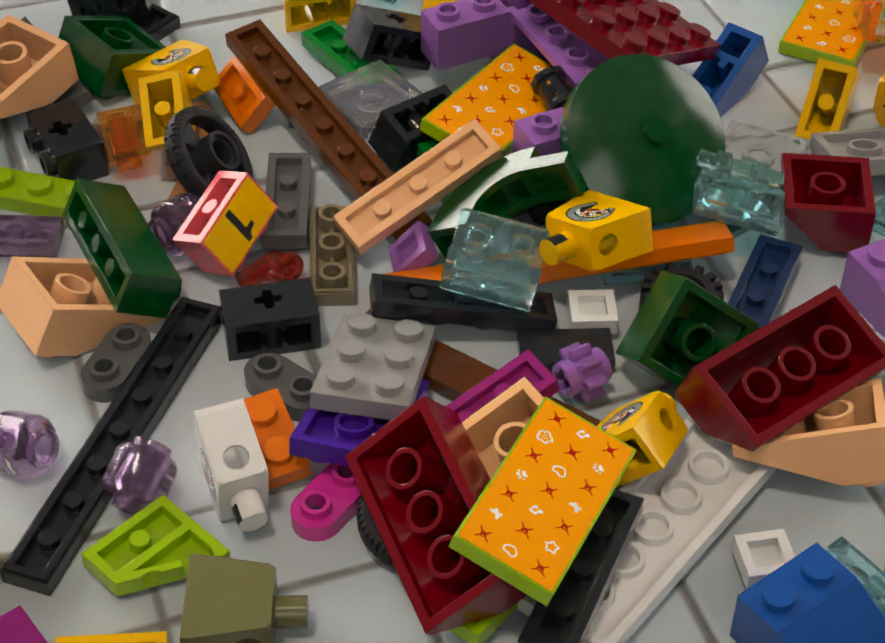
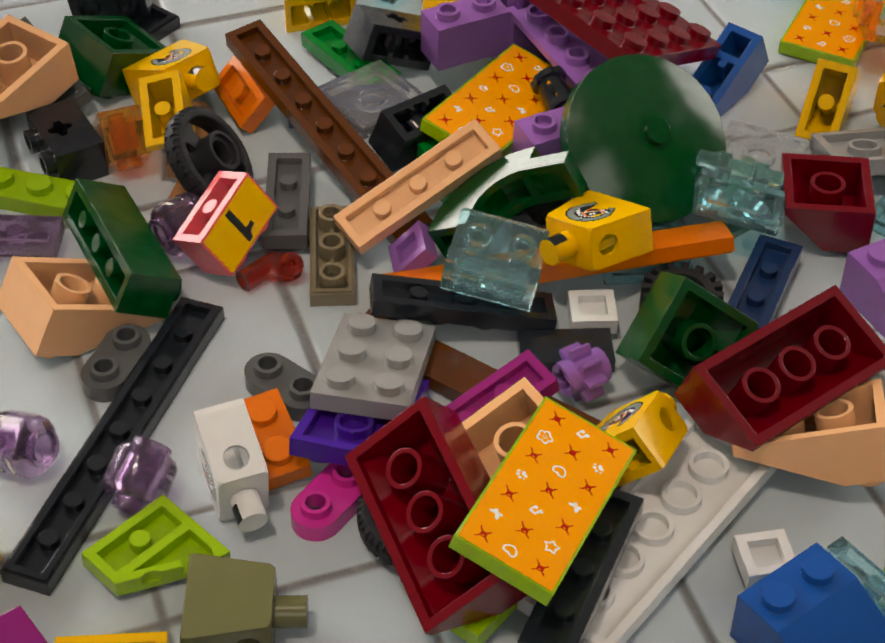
black brick [219,277,321,361] -> none

